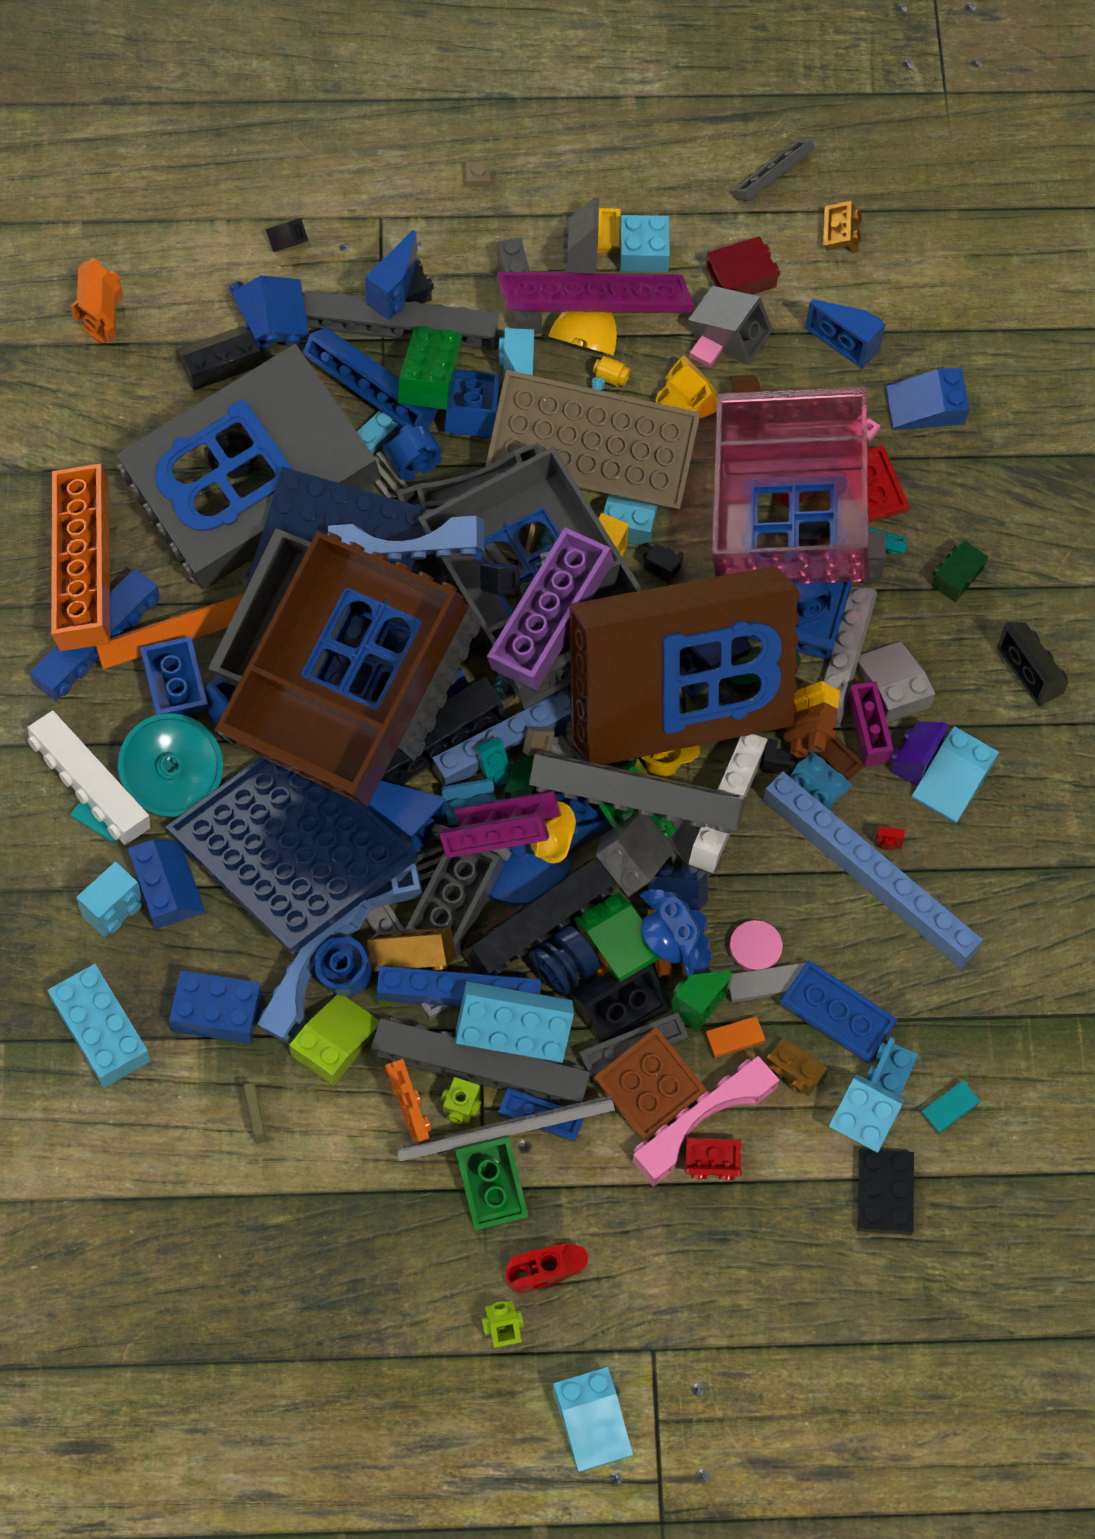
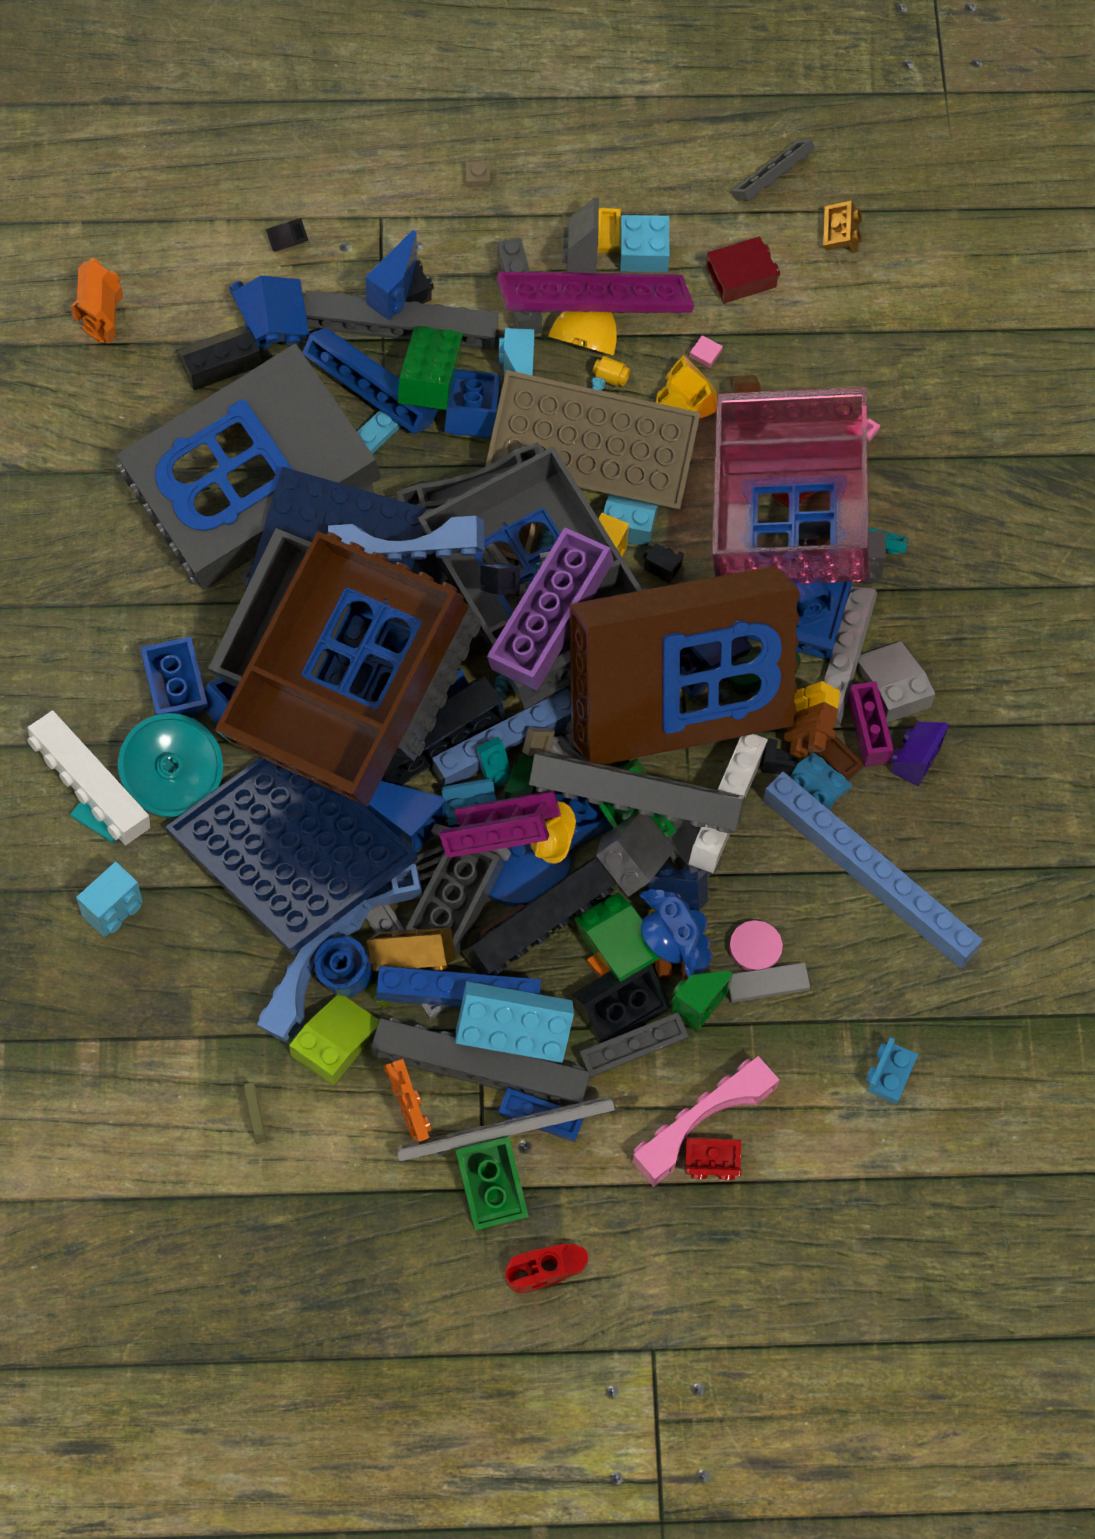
blue brick [30,568,160,702] -> none
medium azure brick [47,964,151,1088] -> none
orange brick [51,464,110,651] -> none
orange tile [95,594,244,669] -> none
blue slope [128,840,205,929] -> none
blue brick [169,970,262,1044] -> none
black piece [207,432,257,479] -> none
light grey tile [373,451,409,499] -> none
blue brick [383,424,443,481] -> none
lime brick [440,1077,481,1124] -> none
lime brick [482,1301,524,1348] -> none
dark blue wheel [530,925,600,997] -> none
medium azure slope [553,1367,633,1473] -> none
dark orange plate [593,1027,708,1141] -> none
yellow piece [641,745,700,777] -> none
dark grey slope [688,286,773,365] -> none
orange tile [705,1016,766,1059] -> none
pearl gold bracket [765,1038,828,1096] -> none
blue tile [779,960,898,1064] -> none
blue slope [805,299,886,369] -> none
medium azure brick [829,1074,906,1153] -> none
red plate [836,445,910,524] -> none
black plate [857,1149,914,1235] -> none
red plate [875,826,905,850] -> none
blue slope [885,368,969,430] -> none
medium azure slope [911,726,999,824] -> none
teal tile [921,1080,981,1134] -> none
dark green brick [931,540,988,603] -> none
black slope [997,622,1068,707] -> none

